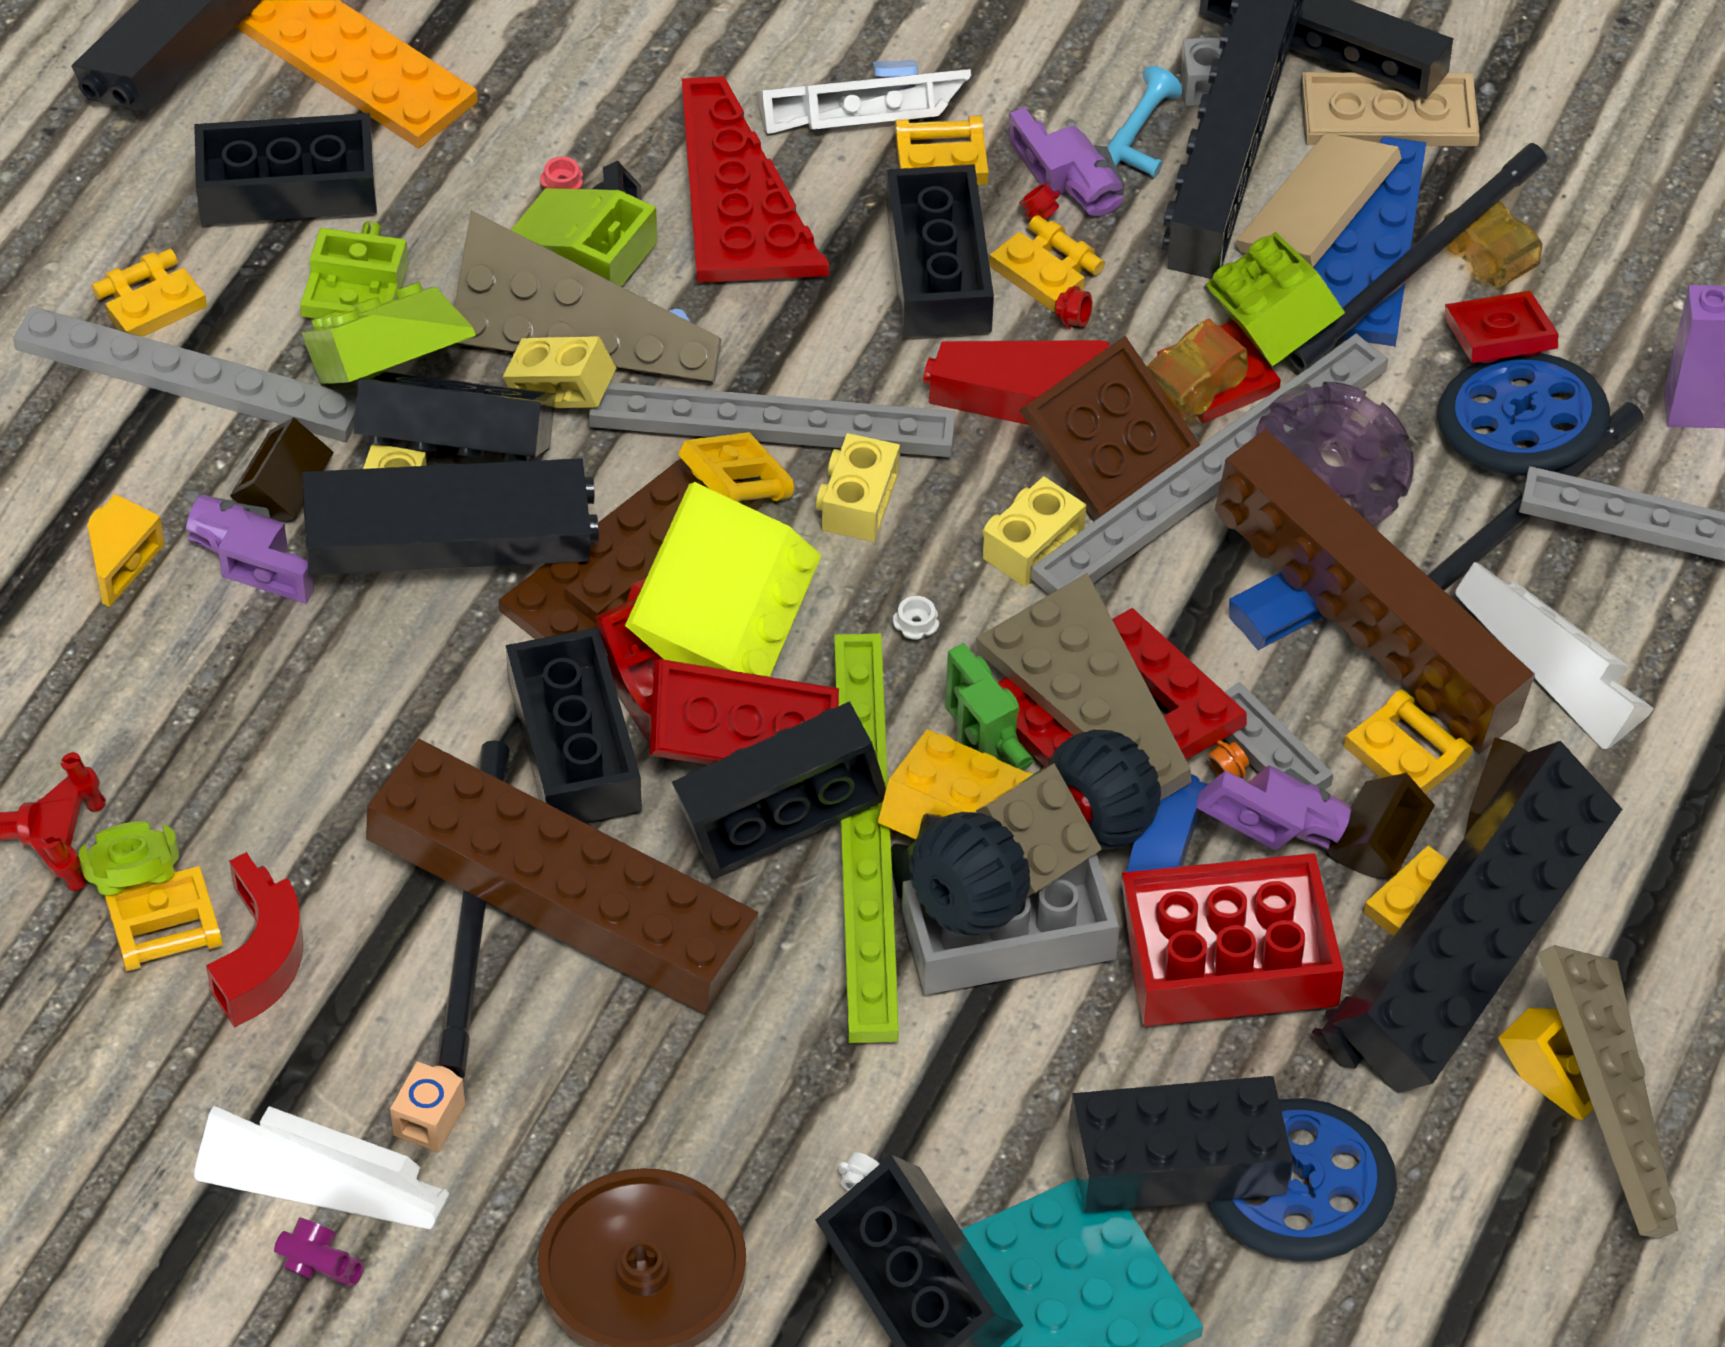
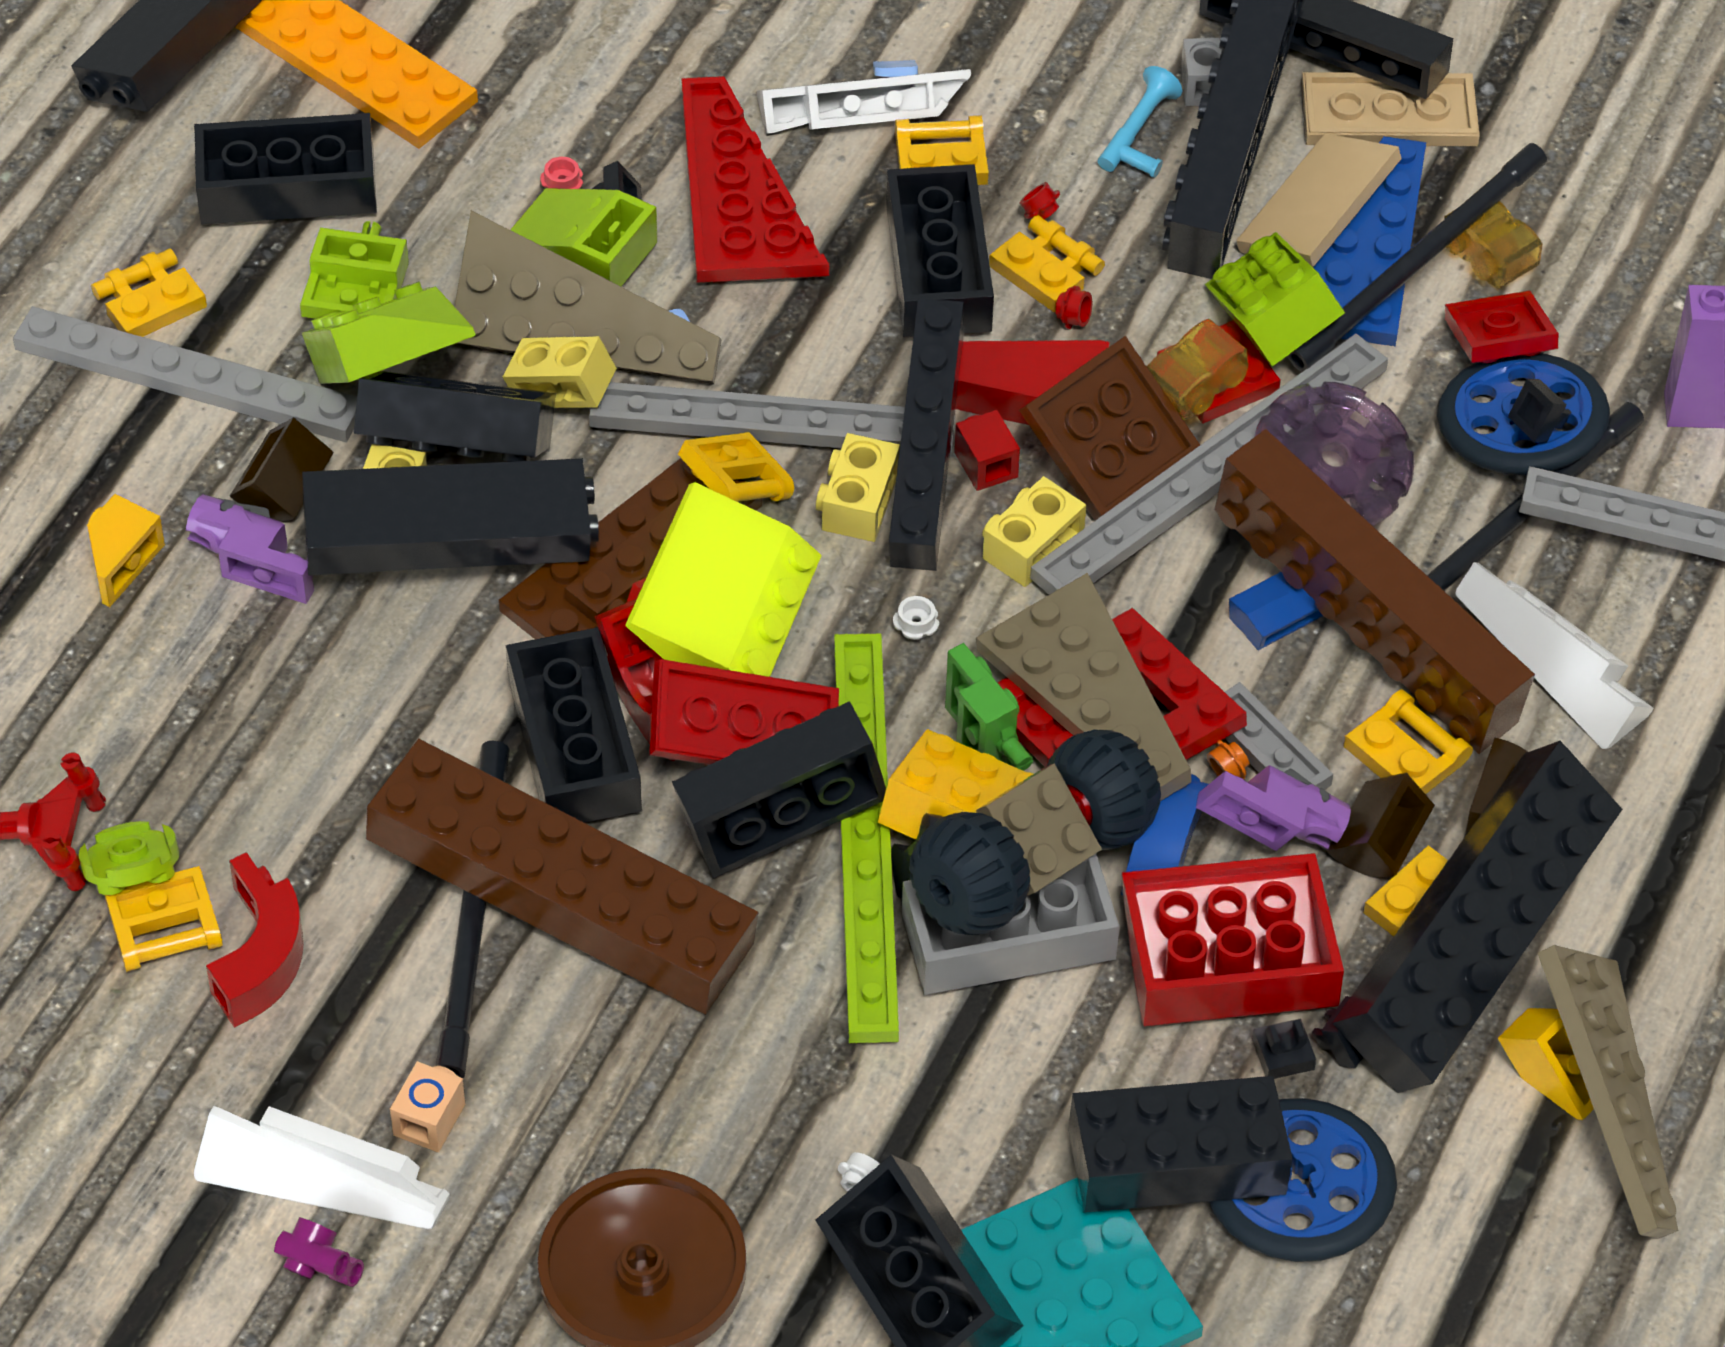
medium lavender plate [1010,107,1124,216] -> none
none -> black brick [889,298,964,571]
none -> red brick [954,410,1020,491]
none -> black tile [1252,1018,1316,1079]
none -> black tile [1508,379,1572,443]

